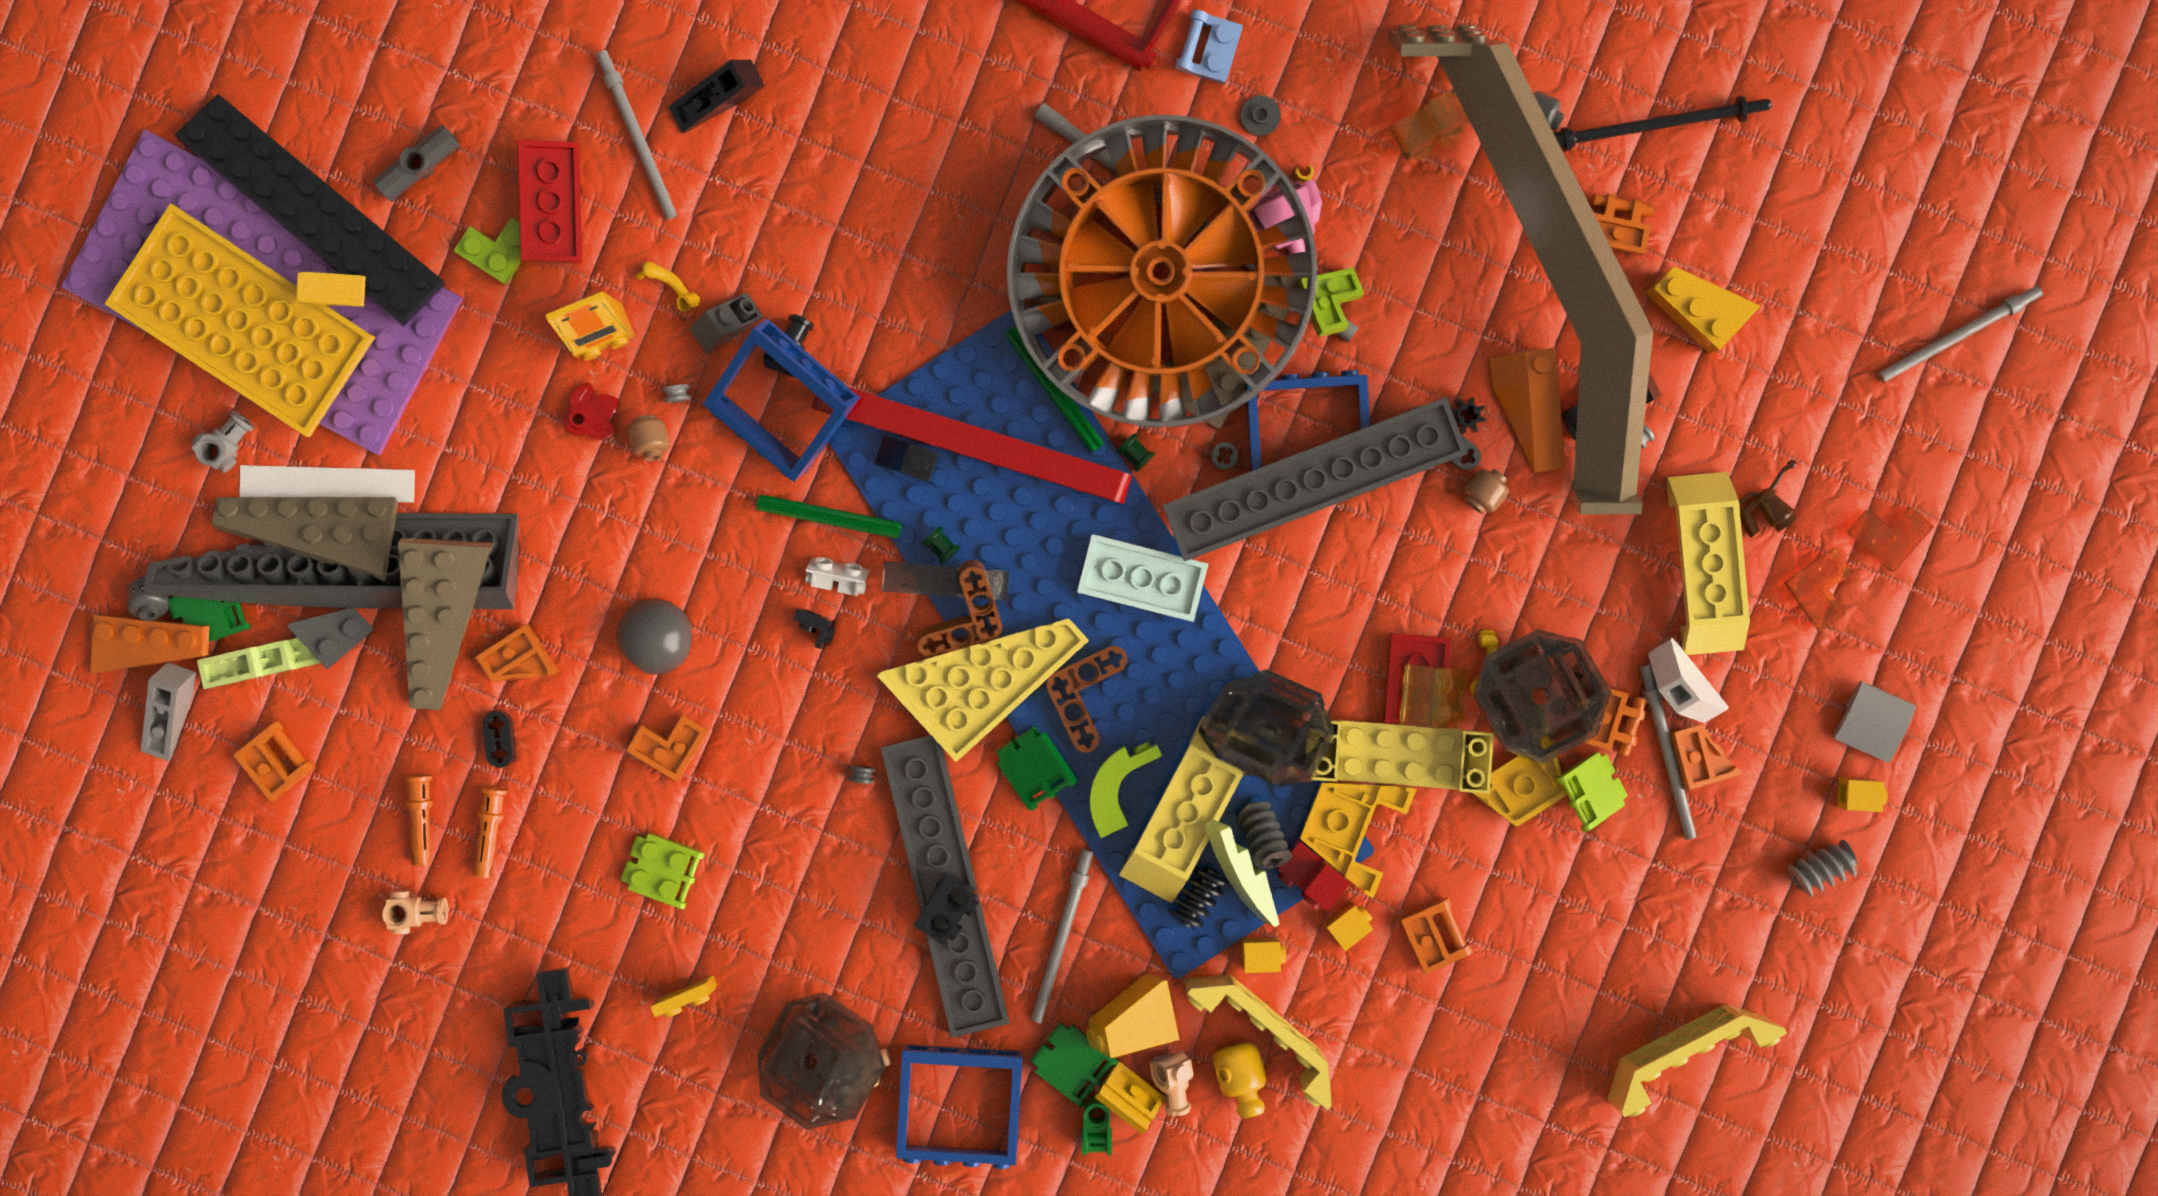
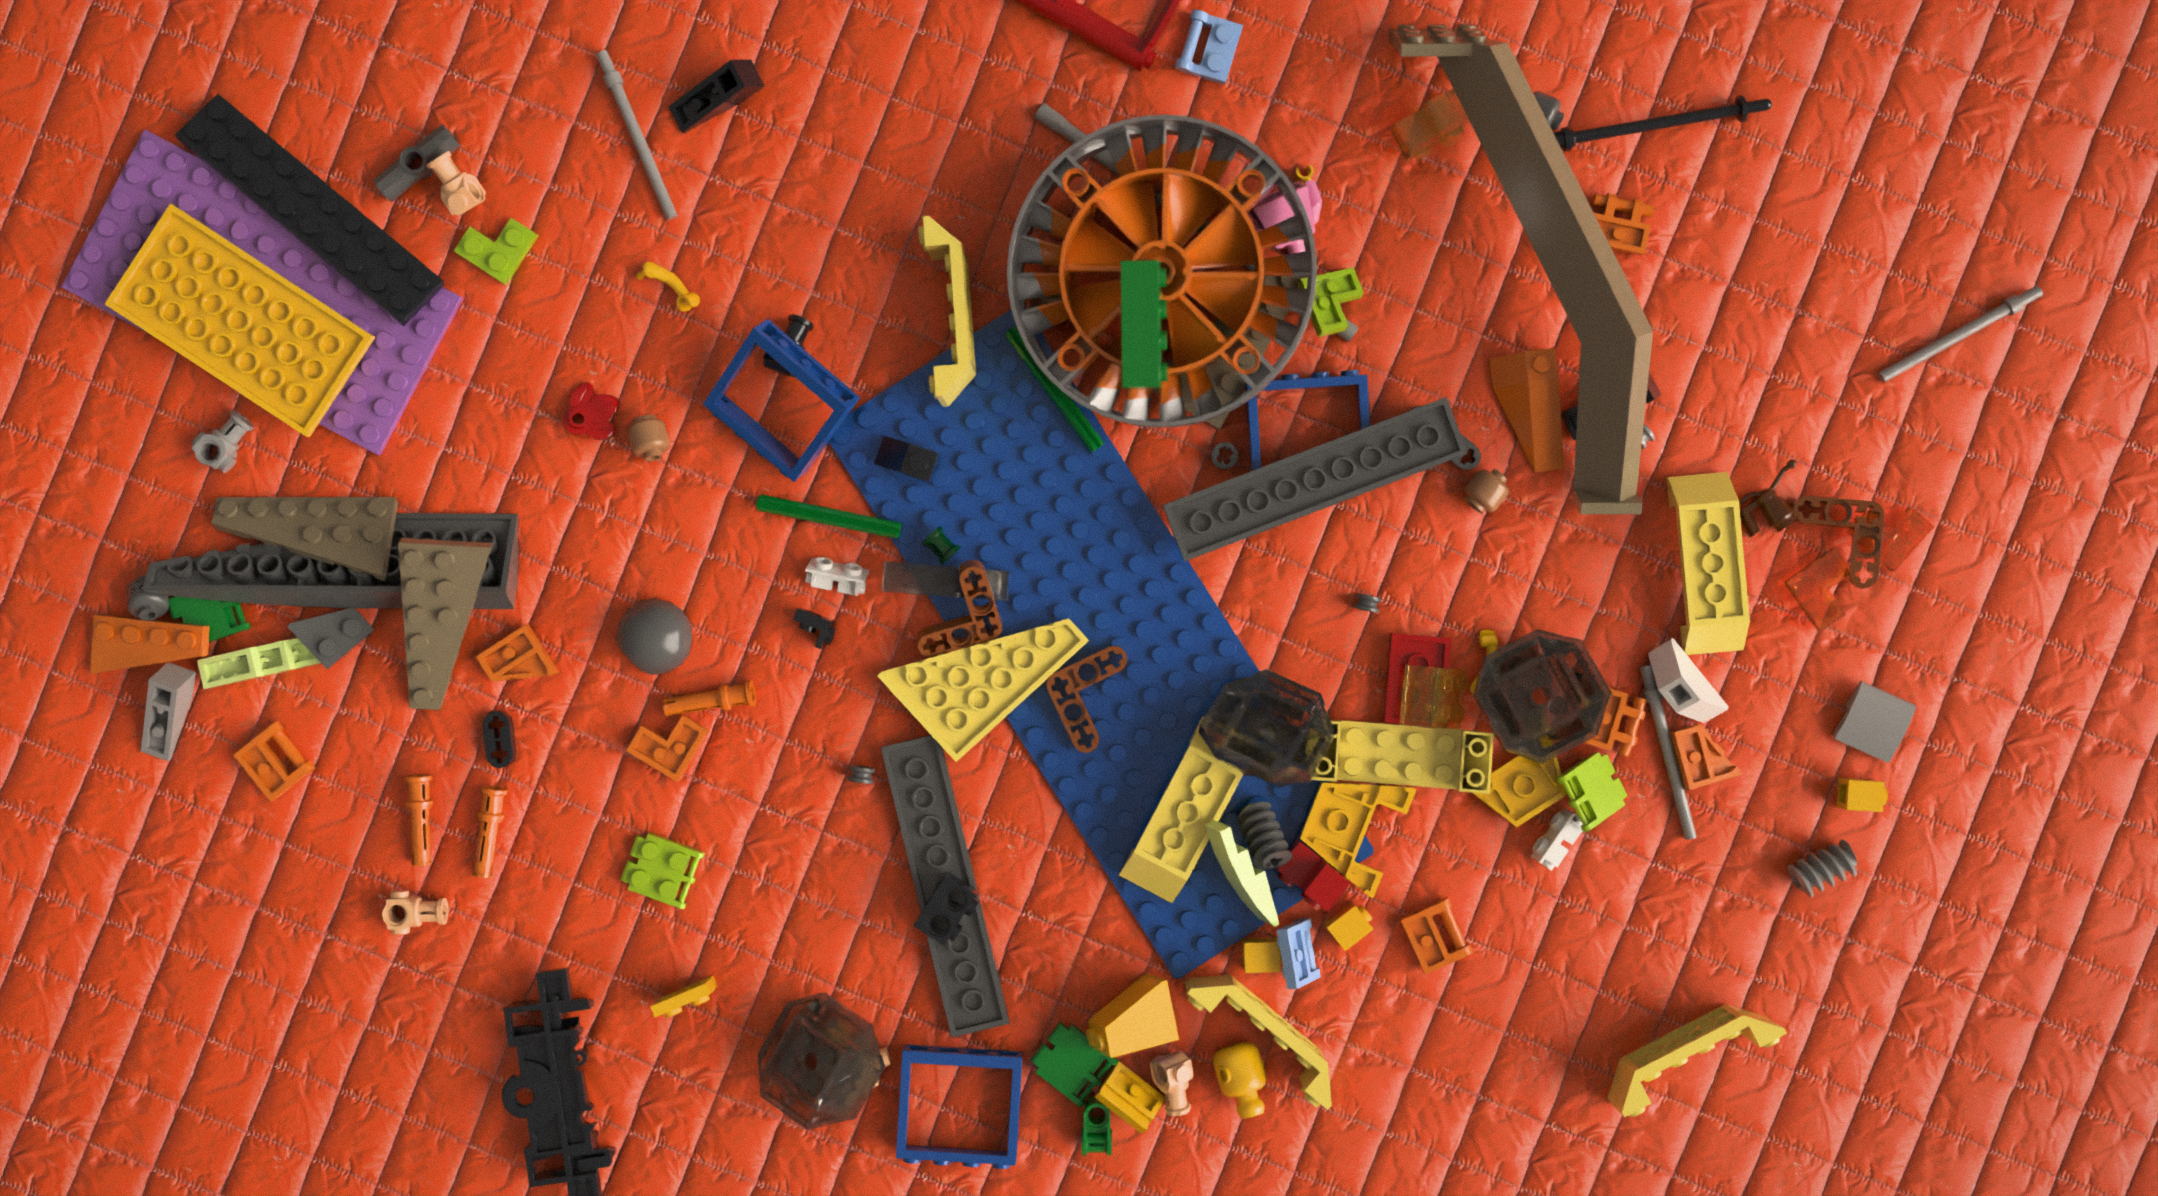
white sticker [239,465,415,503] -> none
yellow slope [296,272,366,307] -> none
red plate [517,139,582,263] -> none
yellow slope [546,292,635,361] -> none
light grey bush [662,384,691,404] -> none
dark grey slope [689,292,764,354] -> none
red beam [812,387,1133,504] -> none
green plate [996,726,1077,811] -> none
light grey bar [1031,849,1094,1023] -> none
light aqua plate [1077,534,1208,622] -> none
lime arch [1090,741,1162,838] -> none
dark green bush [1116,433,1155,472] -> none
black piece [1168,863,1230,930] -> none
dark grey piece [1240,96,1281,137] -> none
black gear [1451,397,1486,434] -> none
yellow wedge [1645,266,1761,354] -> none
none -> light nougat connector [426,151,486,216]
none -> orange pin [663,680,756,717]
none -> light yellow slope [918,216,976,407]
none -> green brick [1121,260,1168,389]
none -> light blue plate [1277,918,1321,989]
none -> dark grey bush [1353,593,1382,613]
none -> white hinge [1530,807,1582,871]
none -> dark orange beam [1793,496,1884,589]

